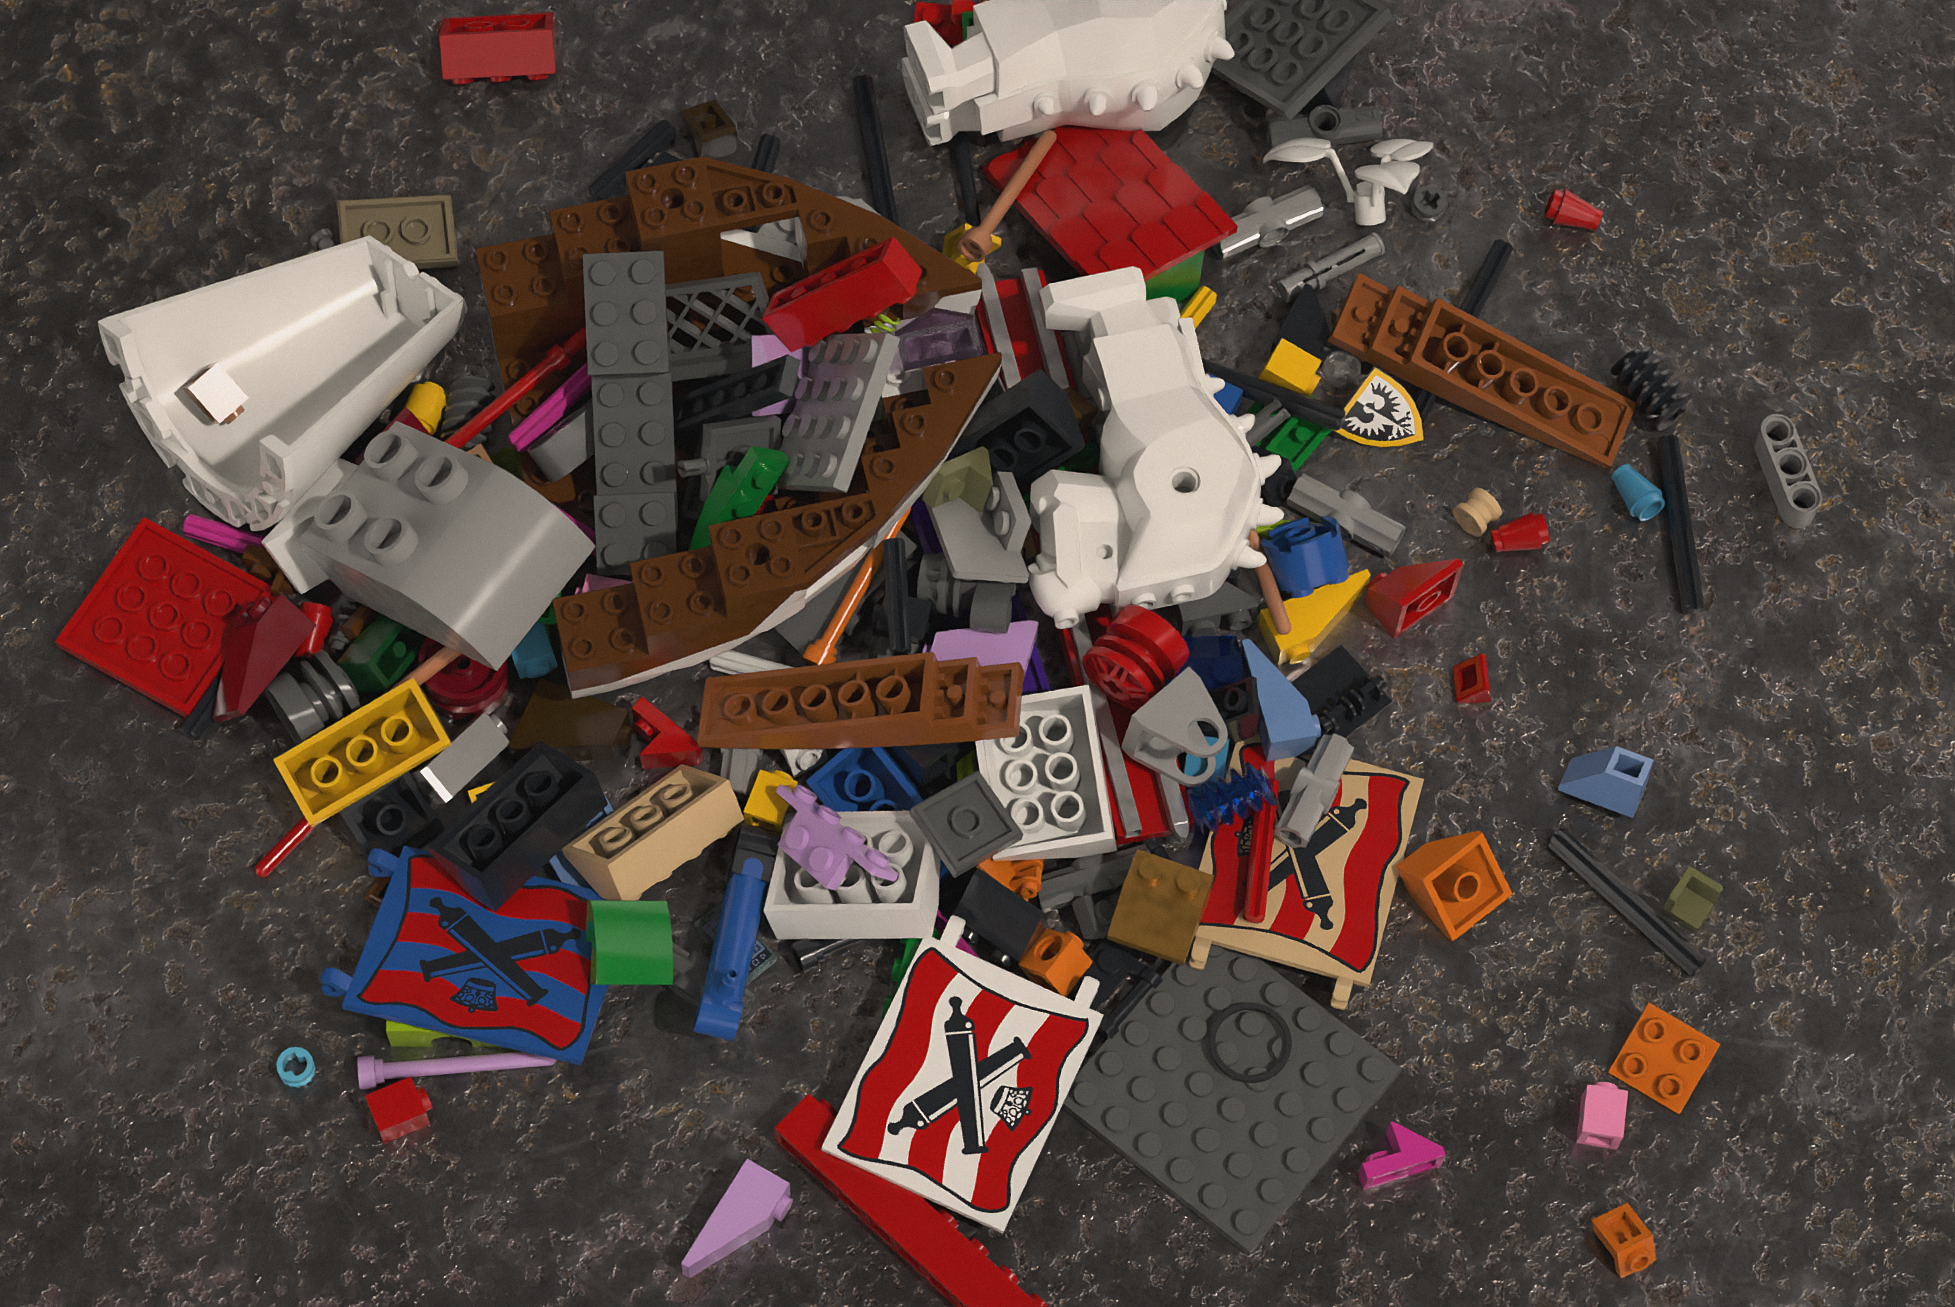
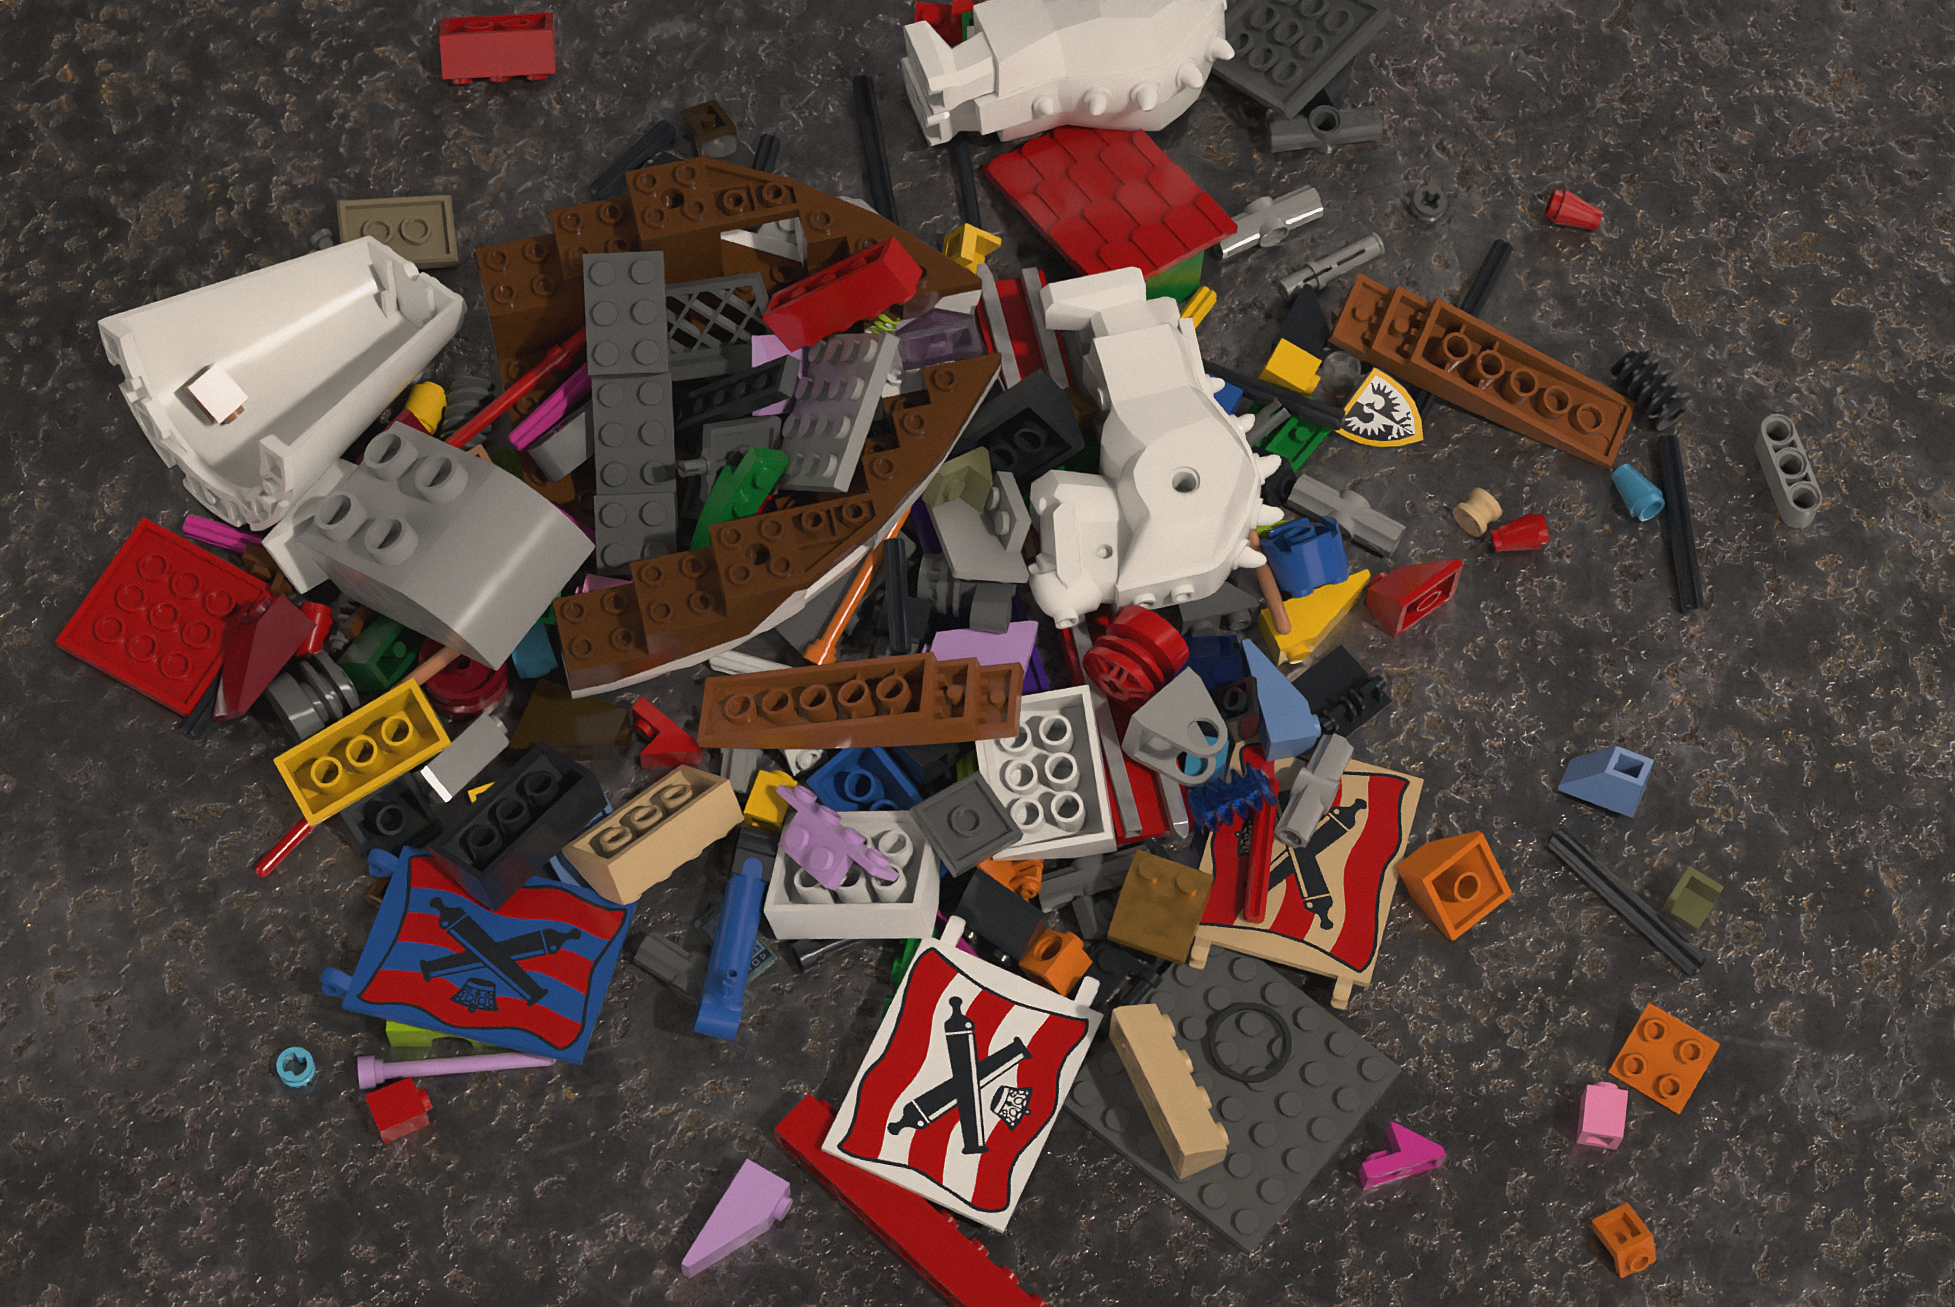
green slope [586,900,673,985] -> none
nougat piece [958,129,1057,262] -> none
white plant [1263,138,1433,225] -> none
red slope [1453,653,1491,704] -> none
none -> tan slope [1109,1003,1230,1180]

